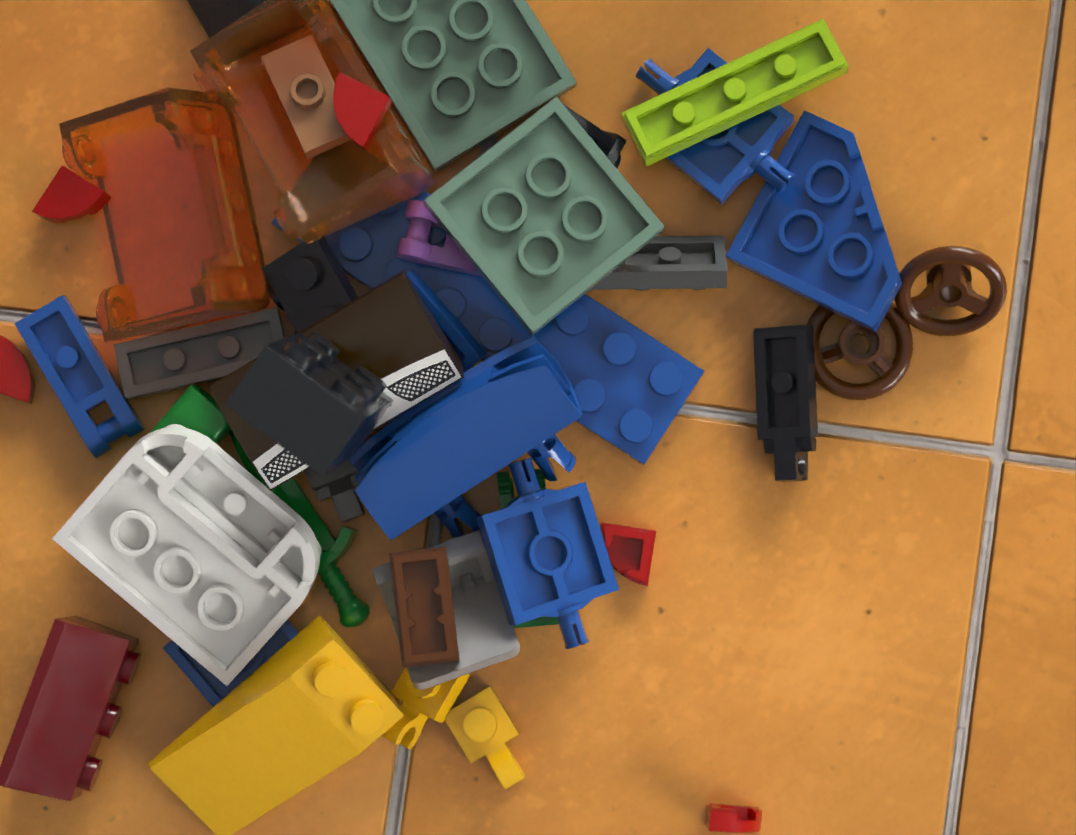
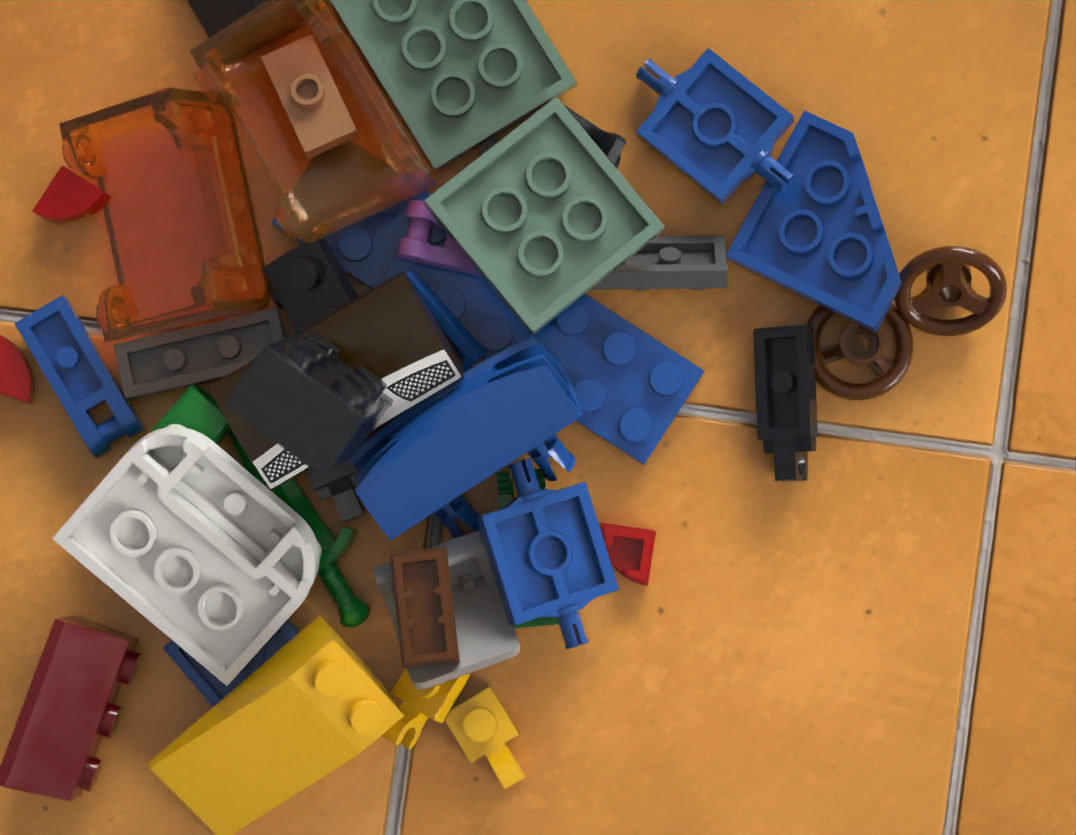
red tile [333,72,392,151] -> none
lime tile [621,19,849,167] -> none
red tile [705,803,762,833] -> none

